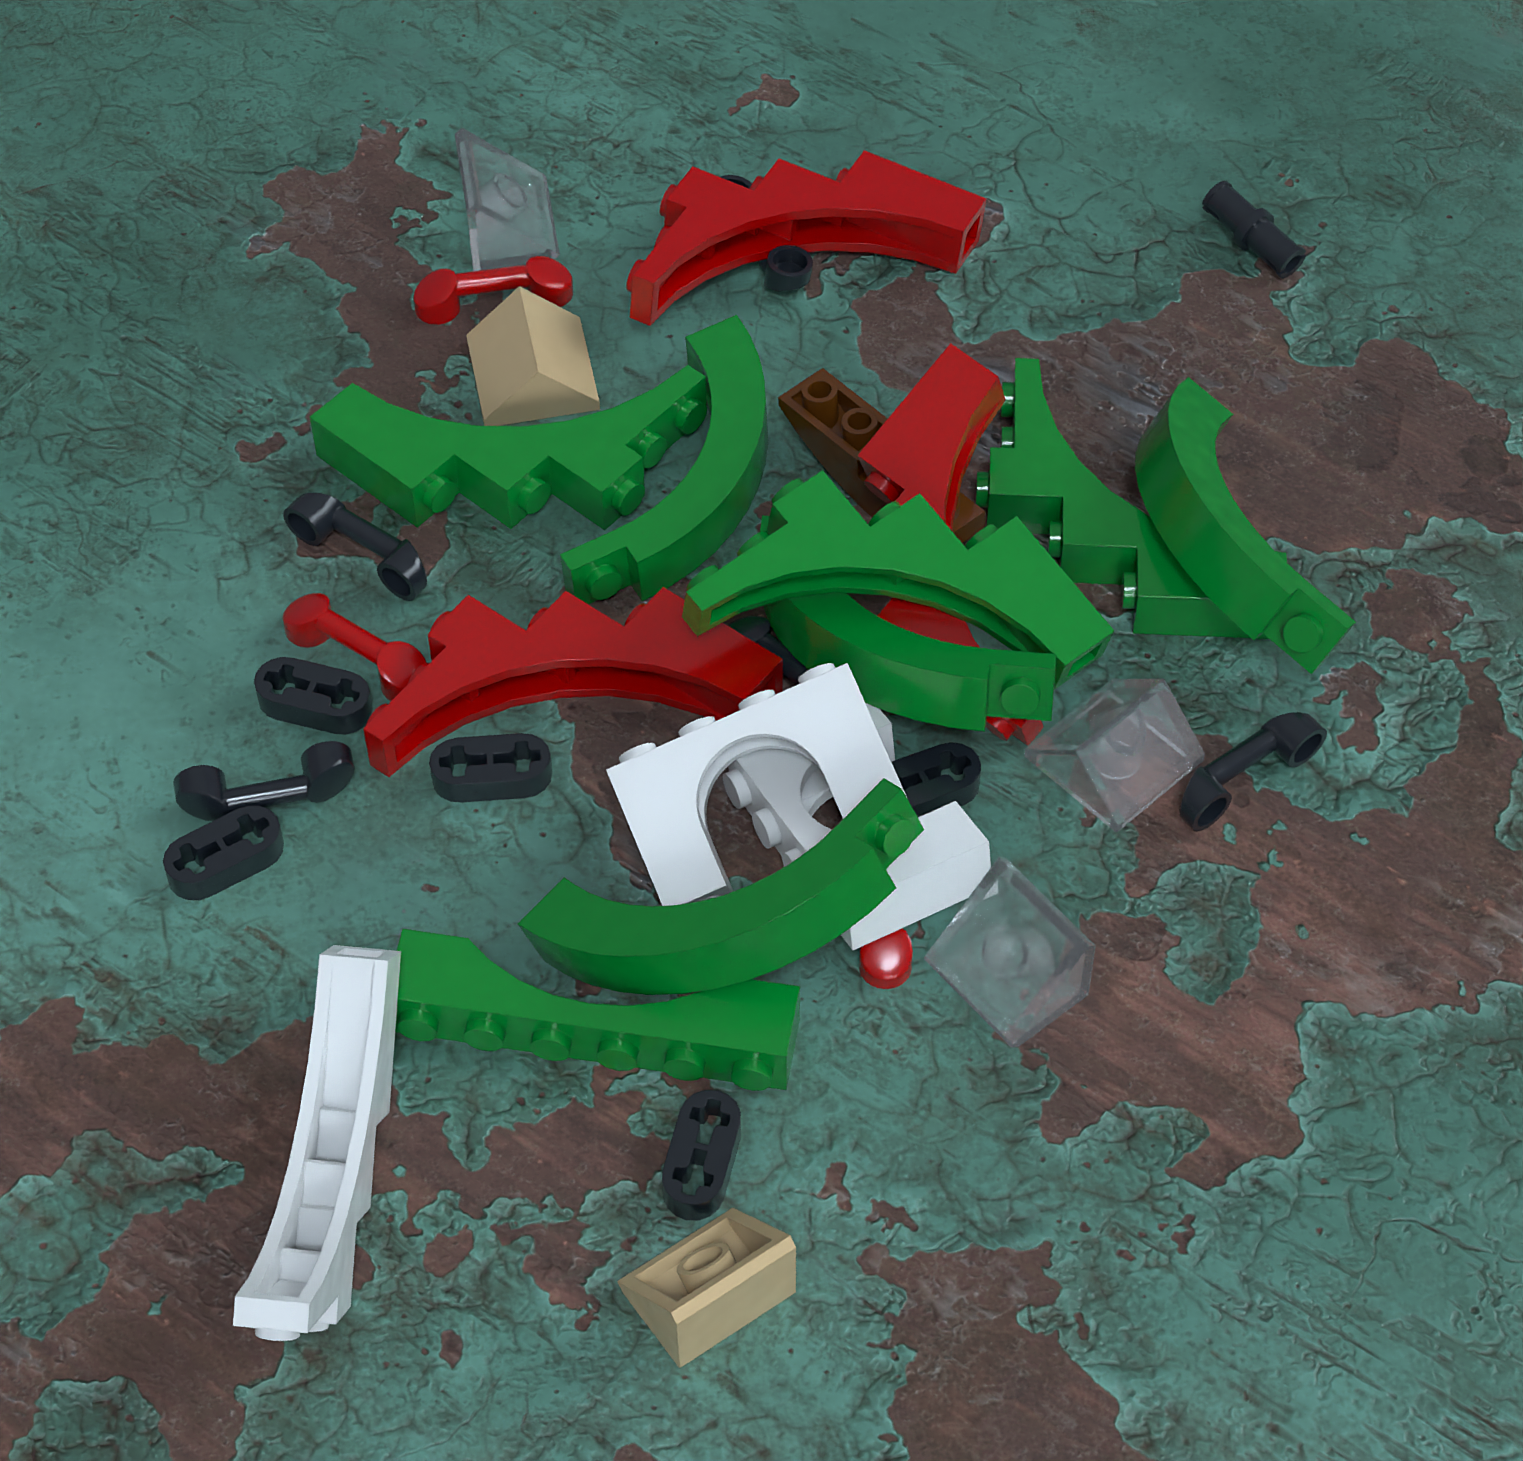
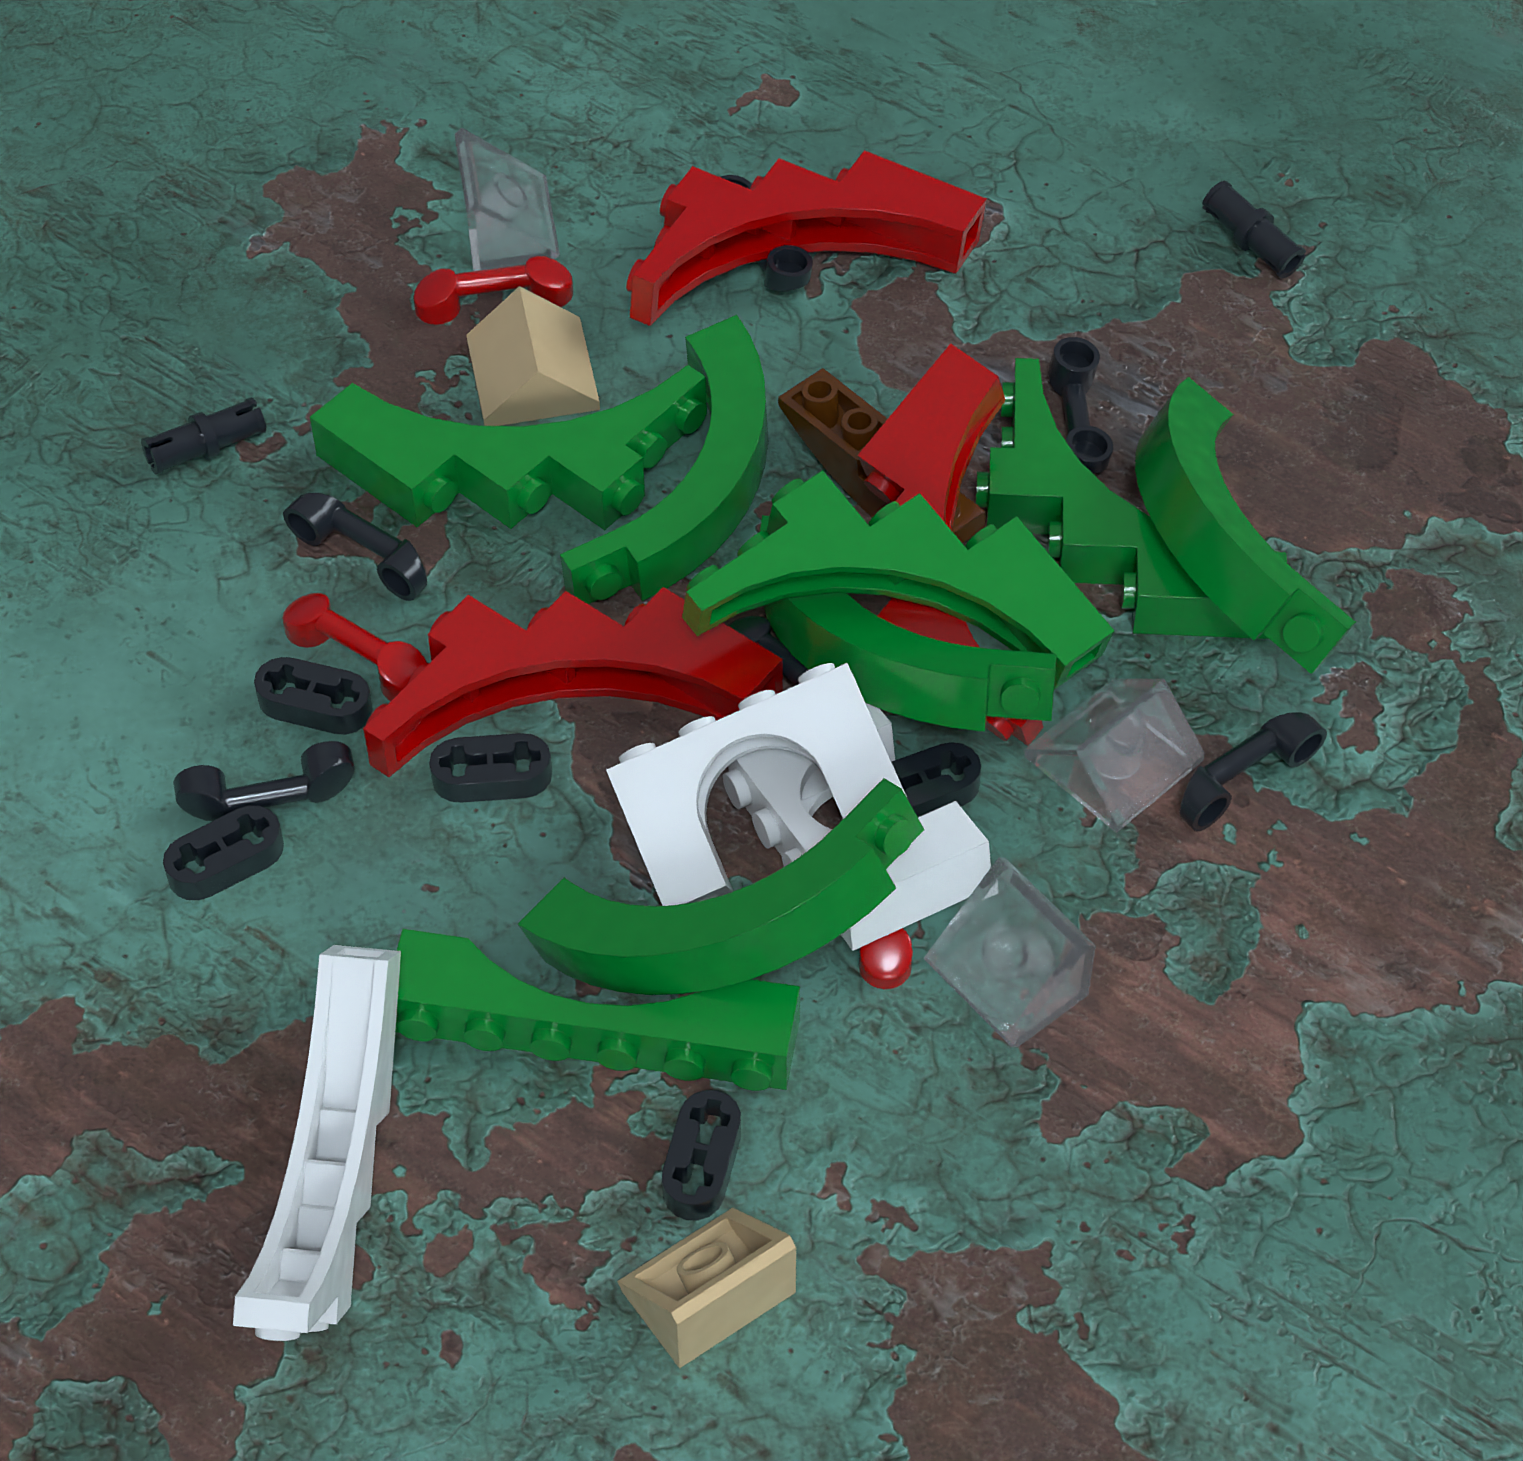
none -> black pin [141,397,266,475]
none -> black bar [1048,337,1113,474]

